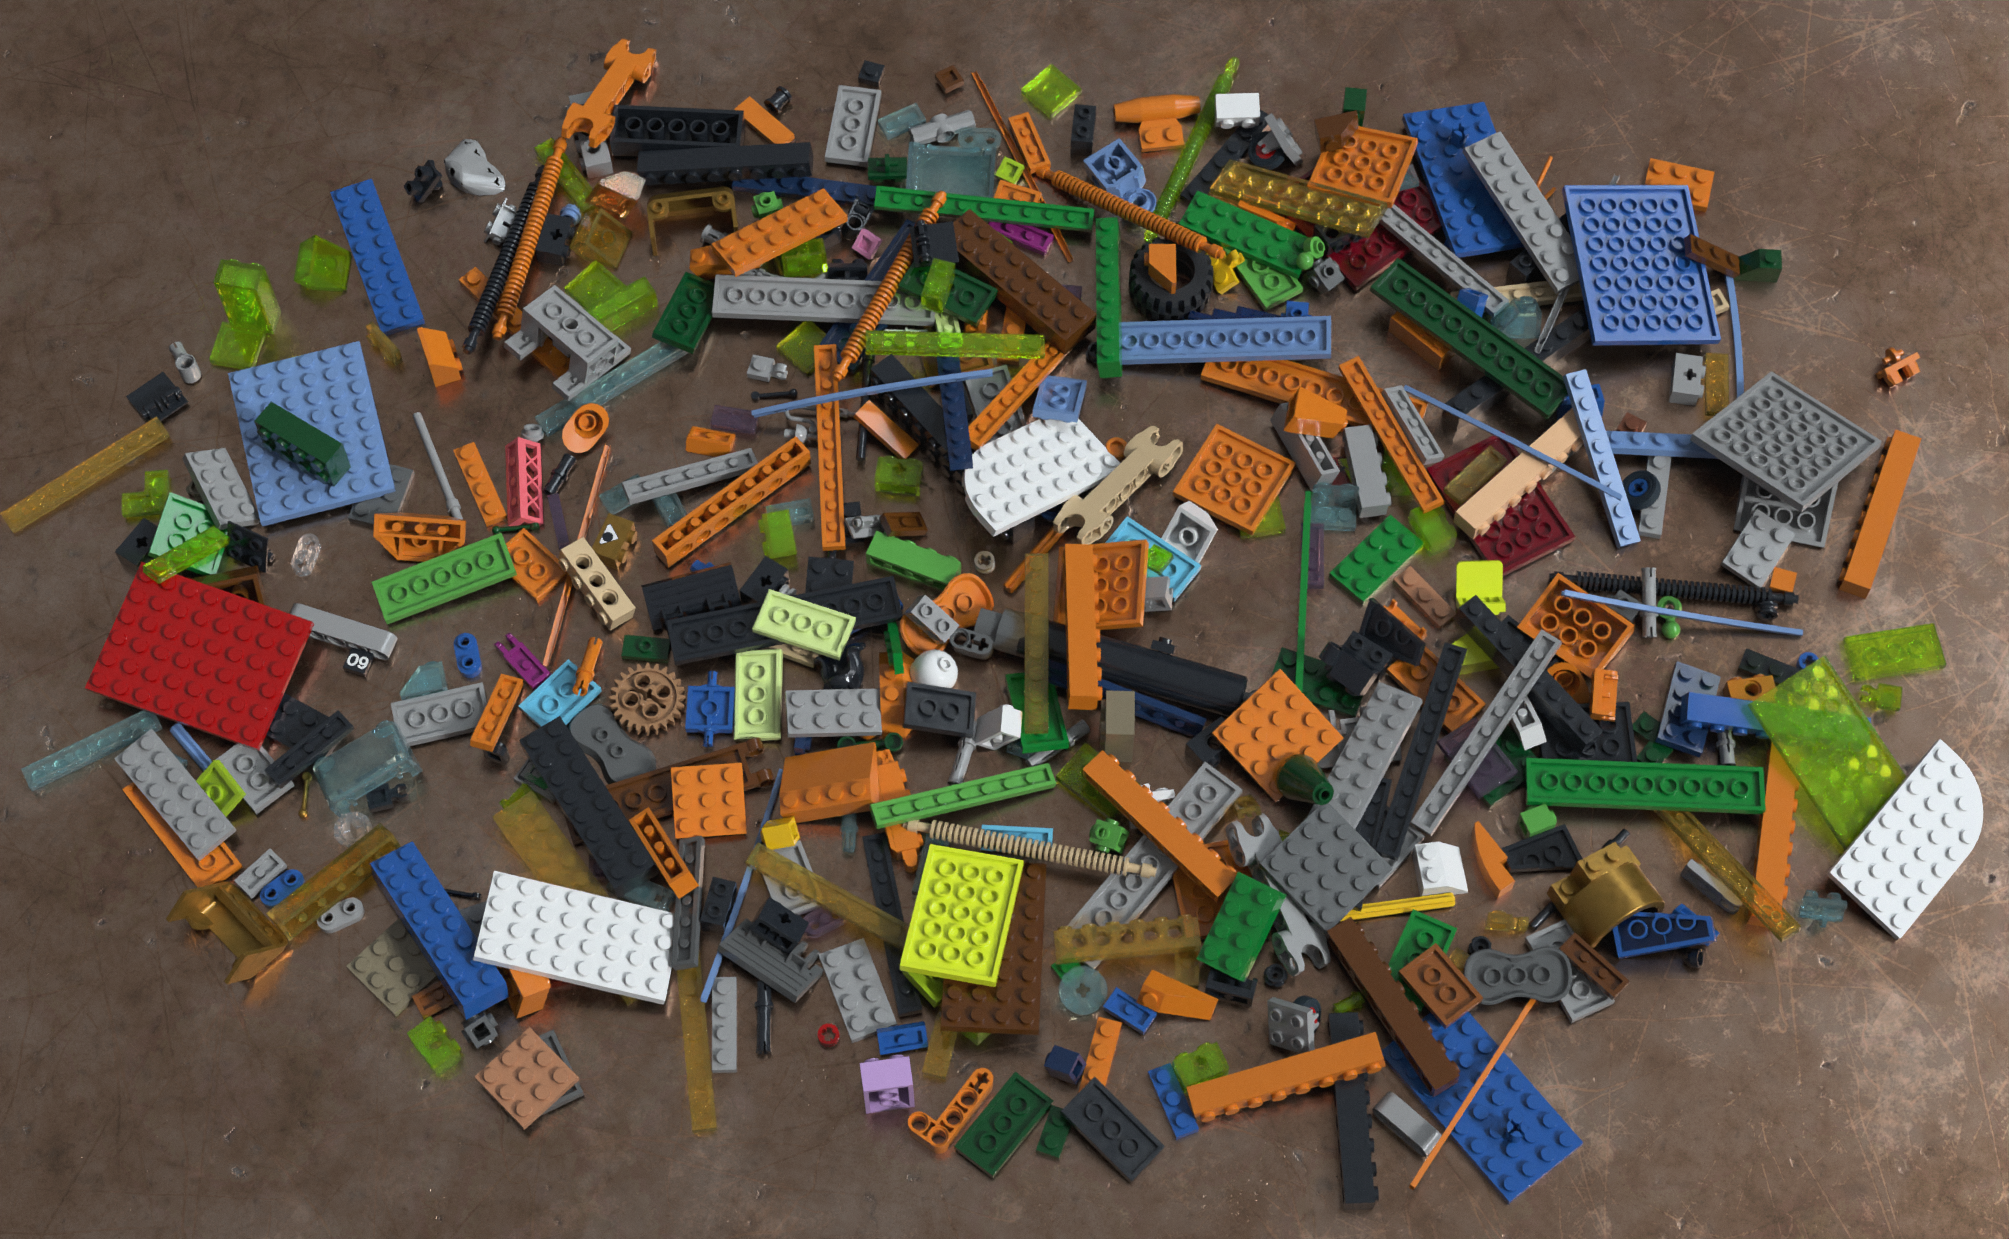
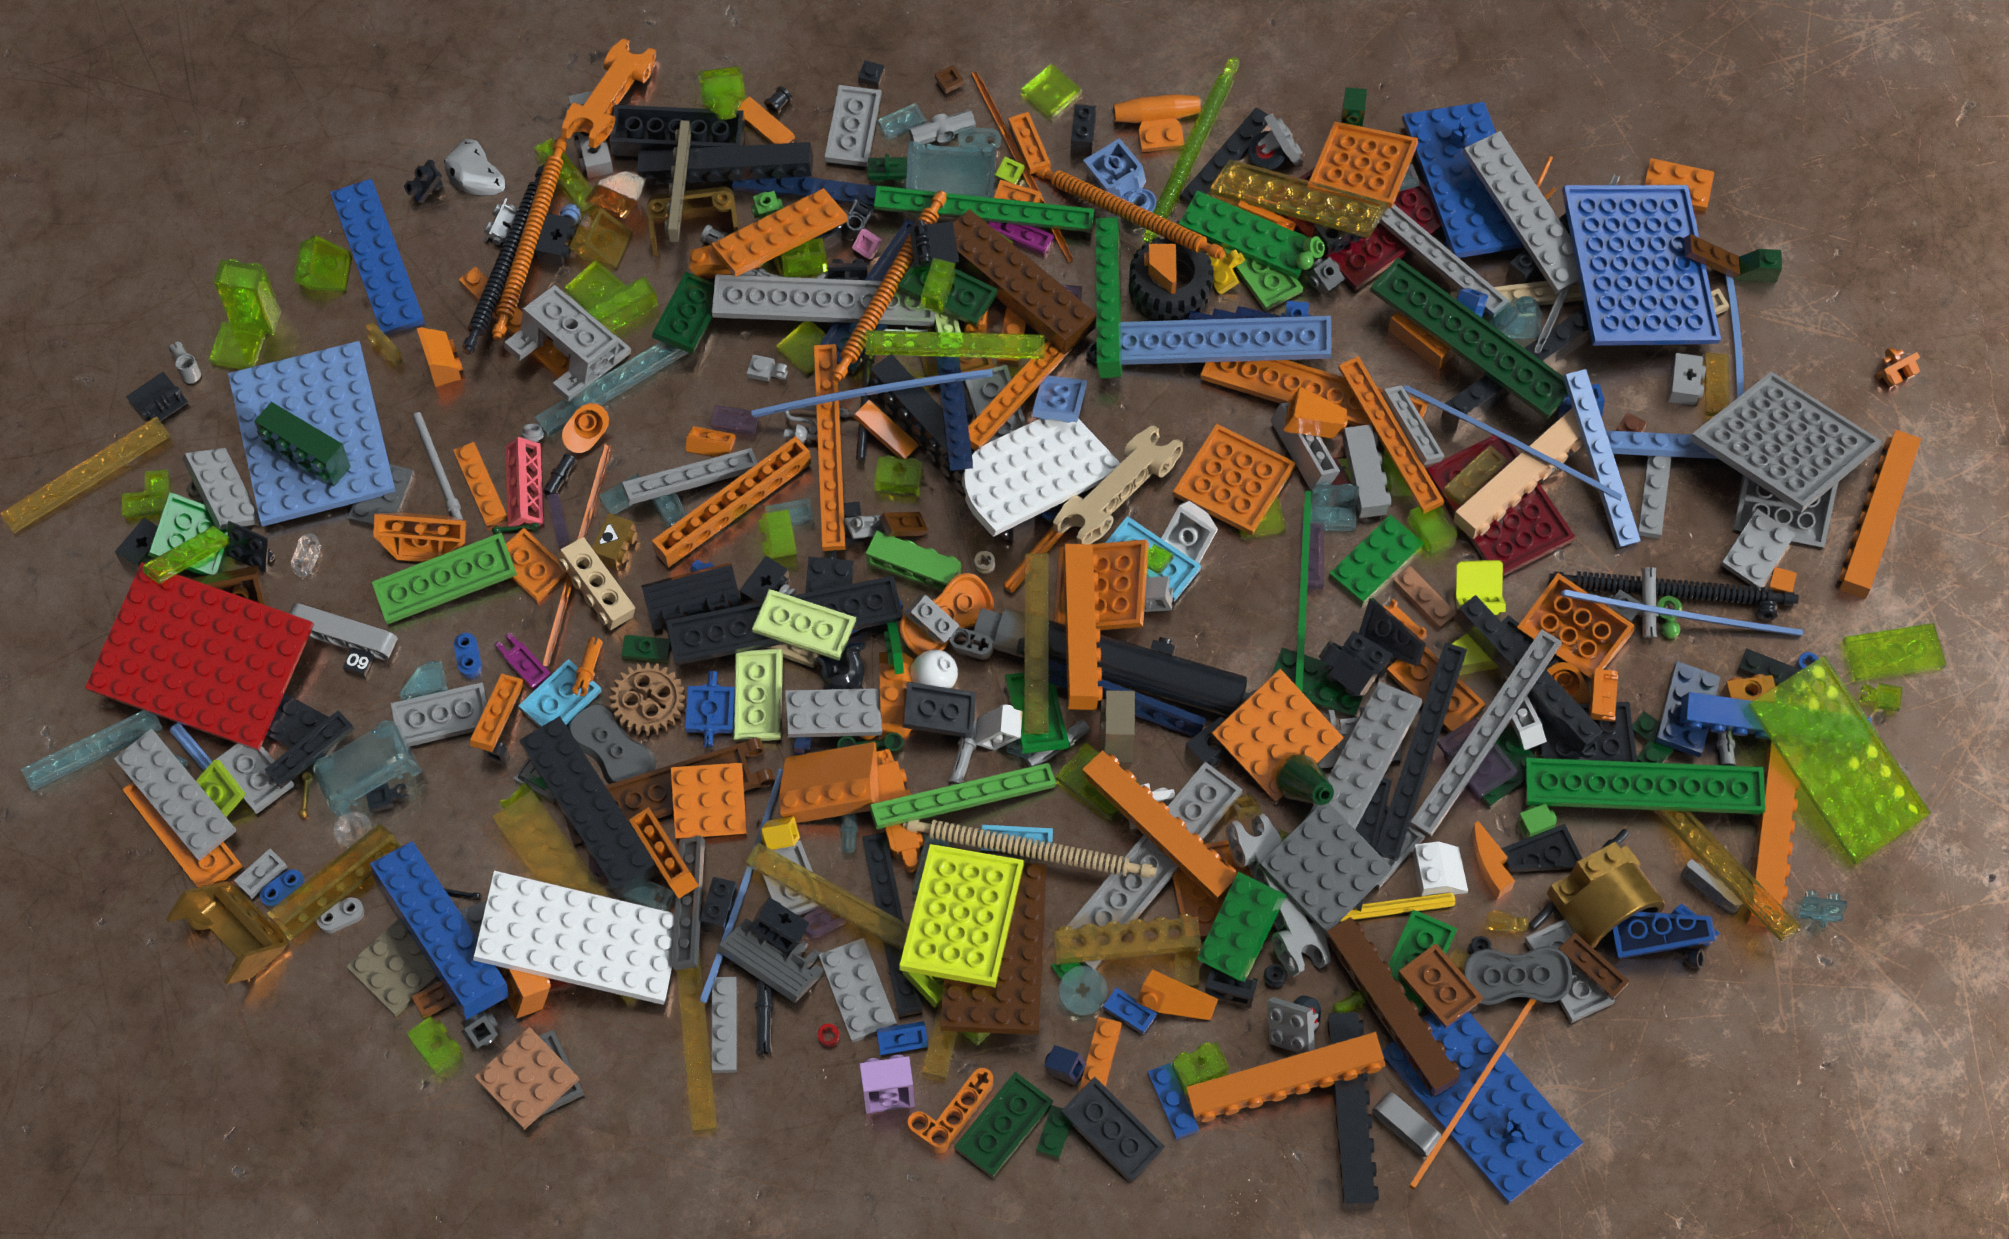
black hinge [751,389,798,401] -> none
bright green brick [1089,818,1130,854] -> none
orange tile [1105,437,1127,461] -> none
white brick [1214,93,1260,129] -> none
reddish brown slope [1314,110,1358,153] -> none
black bush [1622,470,1661,510] -> none
white plate [1826,739,1983,940] -> none
none -> dark tan plate [665,121,691,242]
none -> clear neon green brick [698,66,746,119]

